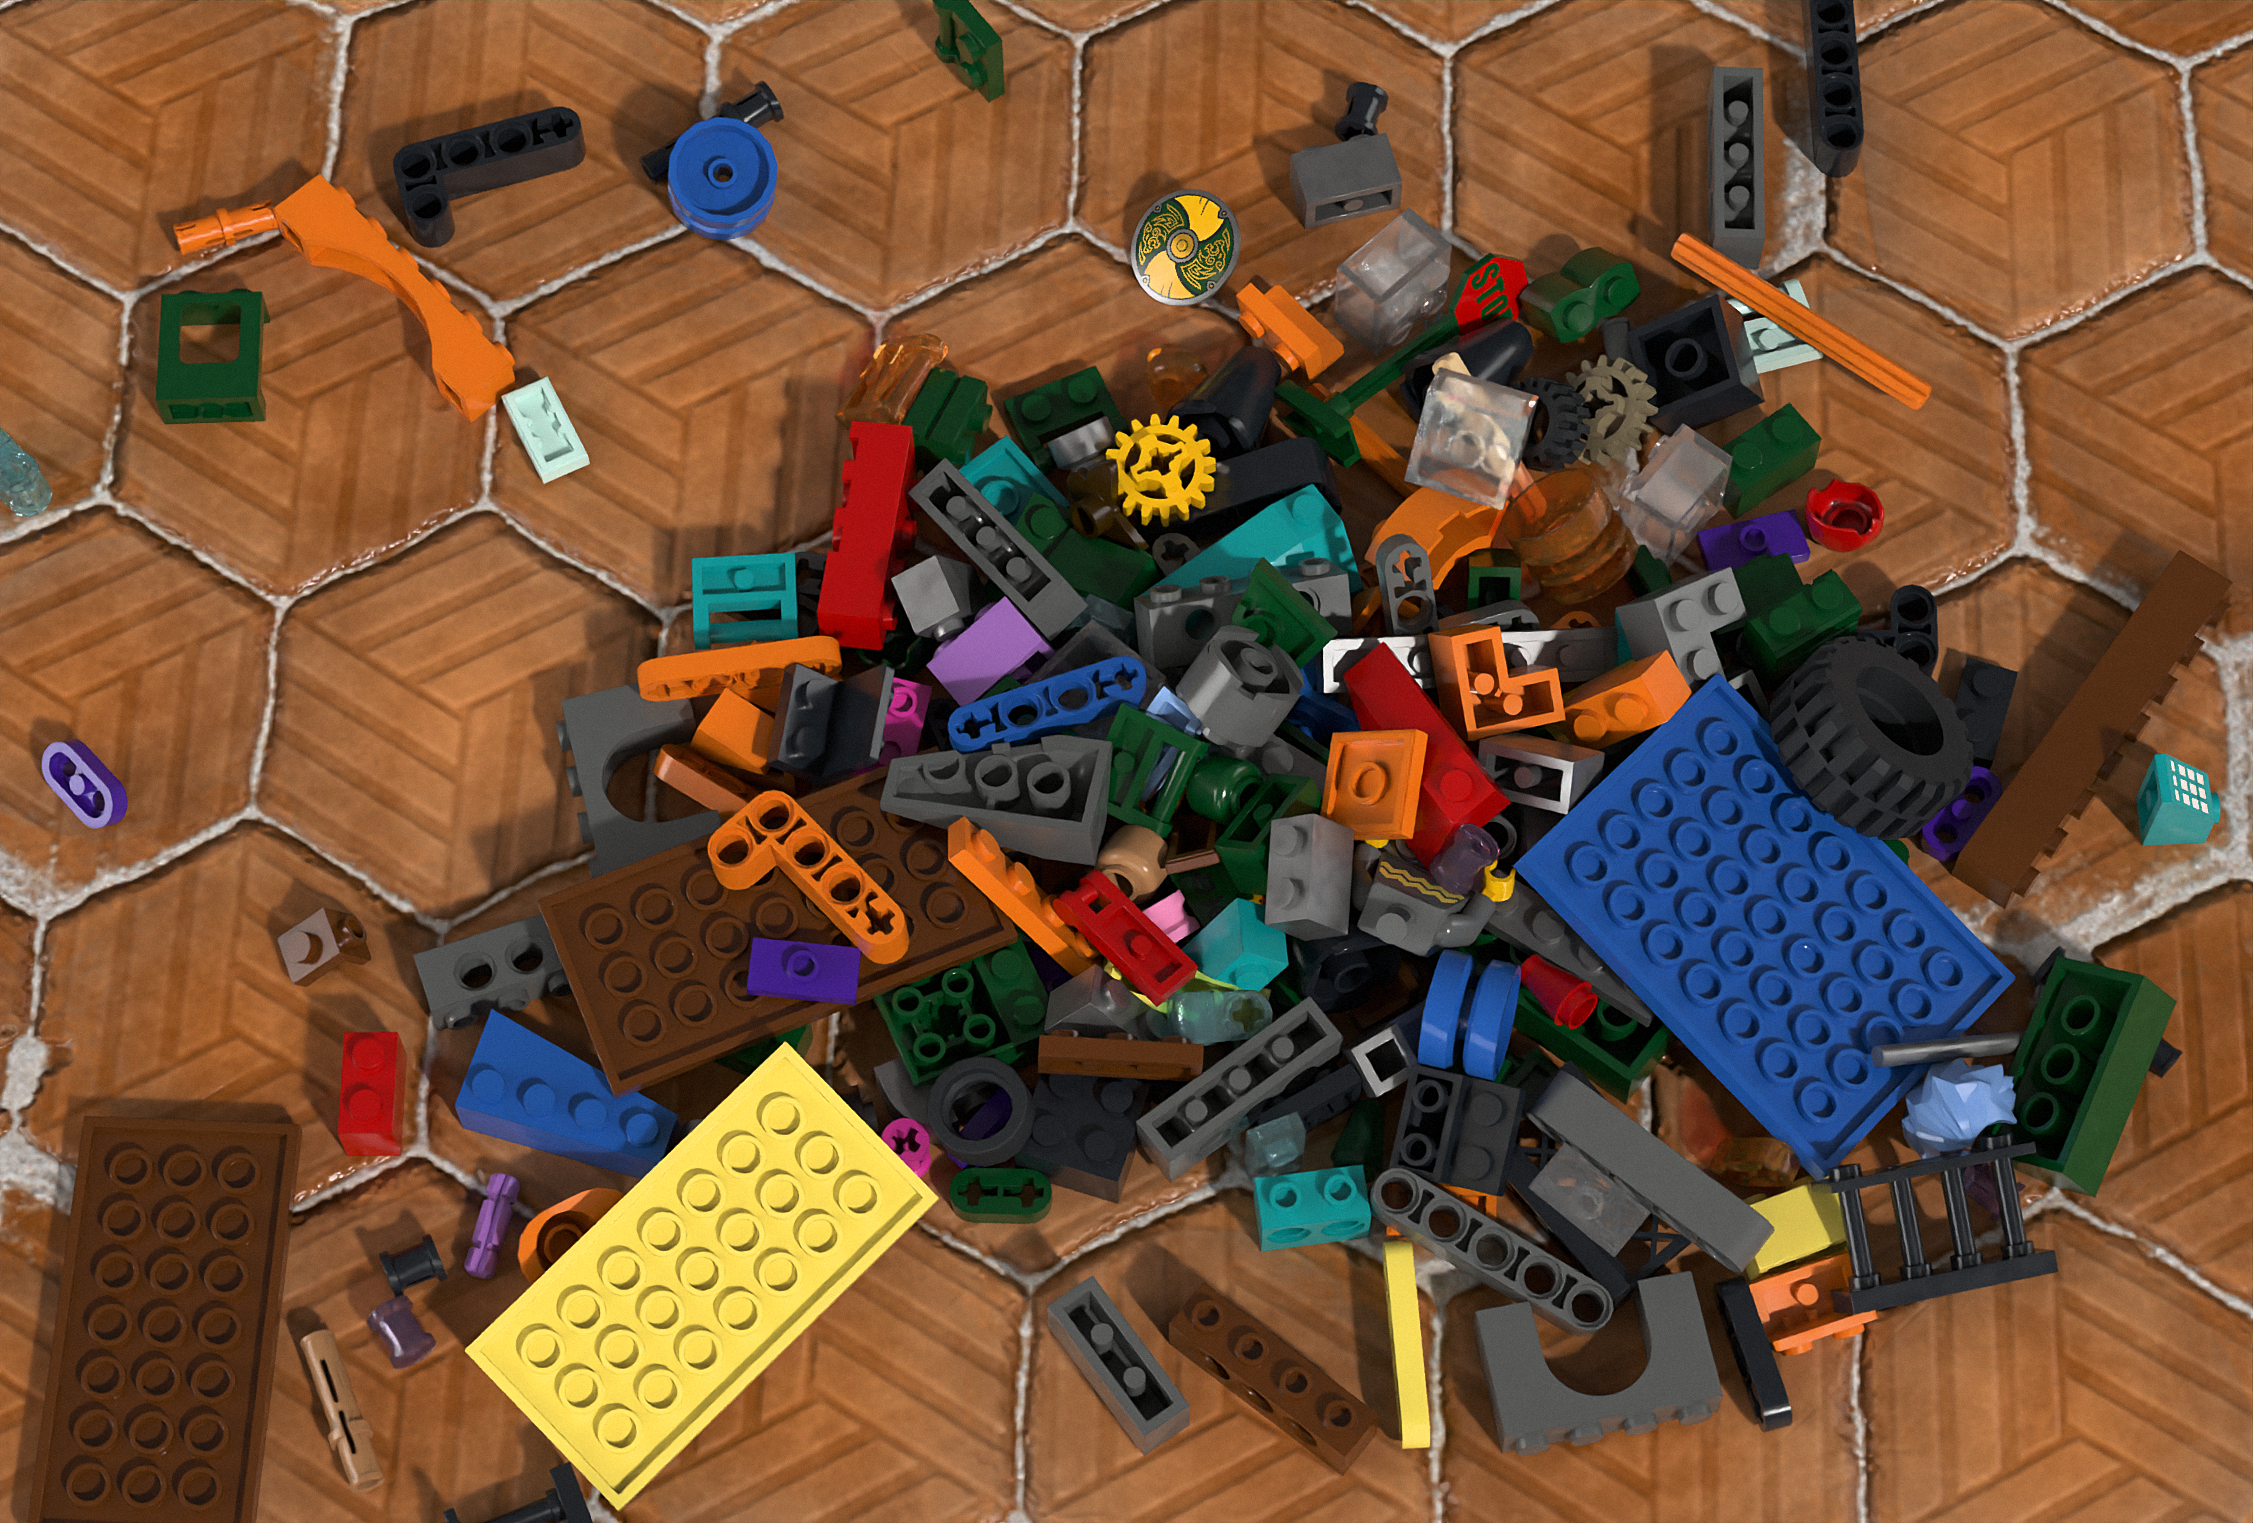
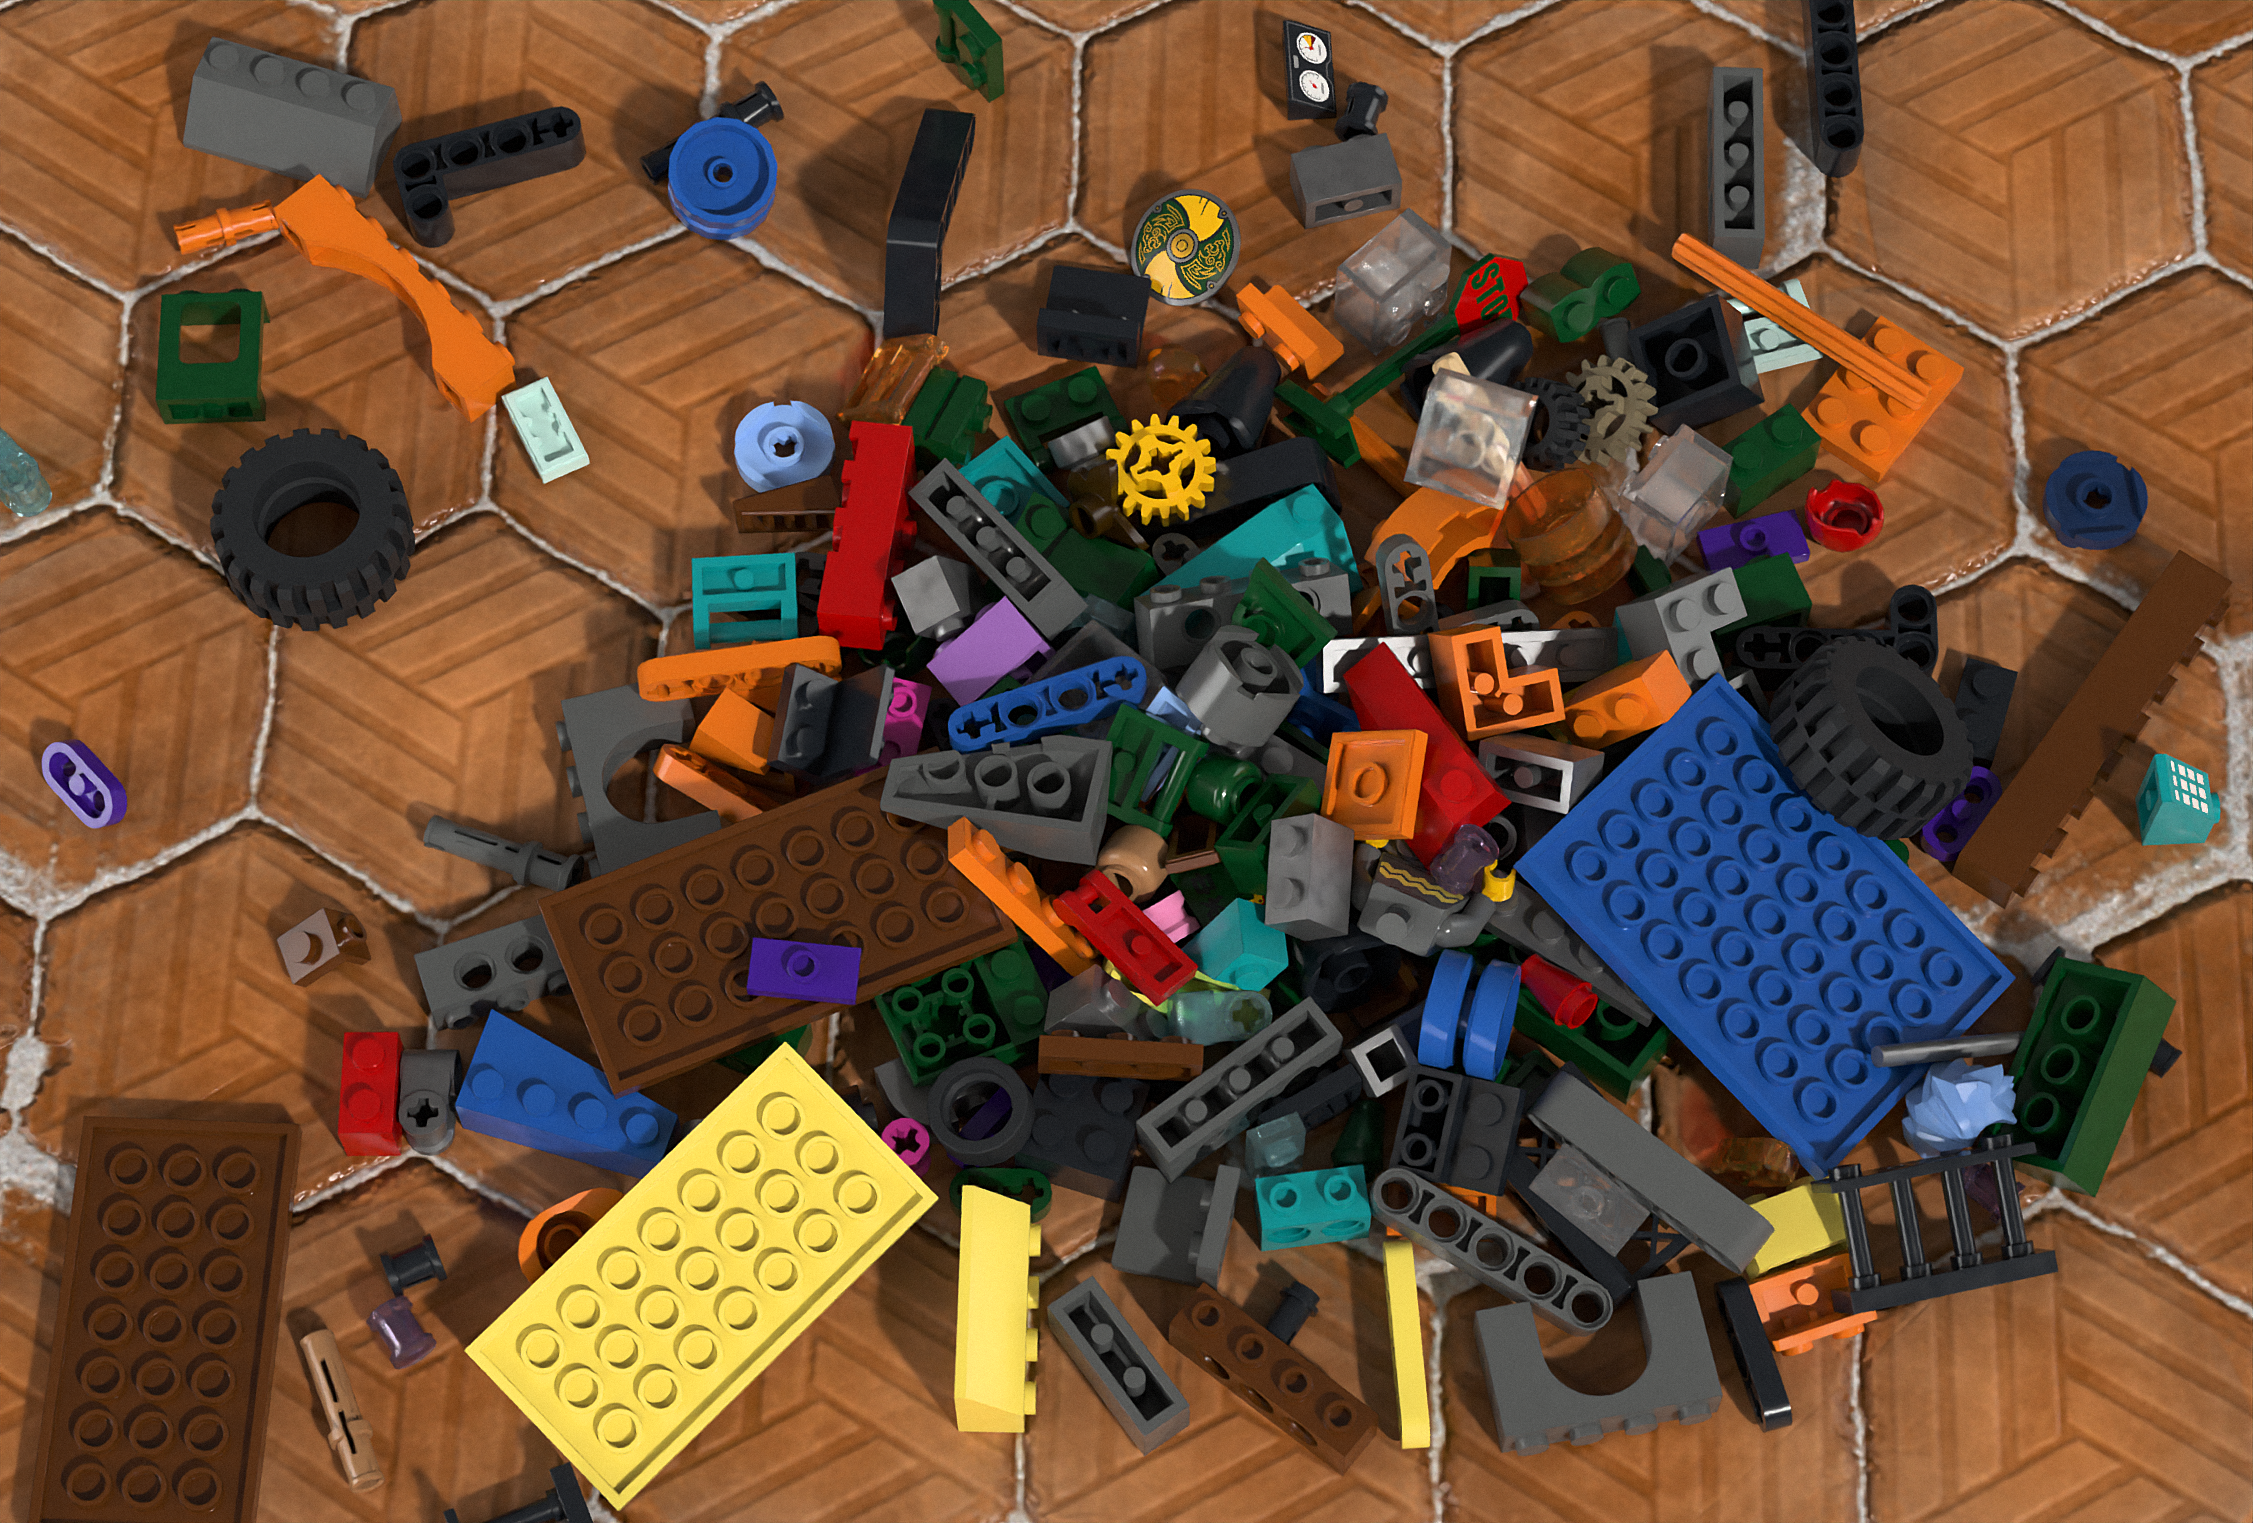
medium lavender axle [464,1173,520,1279] -> none
orange beam [707,790,910,964] -> none
dark green brick [1740,569,1862,683] -> none
none -> dark grey slope [183,36,403,199]
none -> black tyre [210,428,415,631]
none -> flat silver piece [398,1049,462,1156]
none -> dark grey pin [423,815,584,892]
none -> reddish brown slope [733,474,841,533]
none -> light blue plate [734,401,836,493]
none -> black beam [883,107,976,346]
none -> light yellow slope [954,1185,1041,1433]
none -> black bracket [1037,265,1152,369]
none -> dark grey bracket [1111,1164,1241,1291]
none -> black pin [1263,1281,1320,1346]
none -> slope [1282,20,1337,120]
none -> orange plate [1801,315,1965,483]
none -> dark blue plate [2042,451,2148,550]

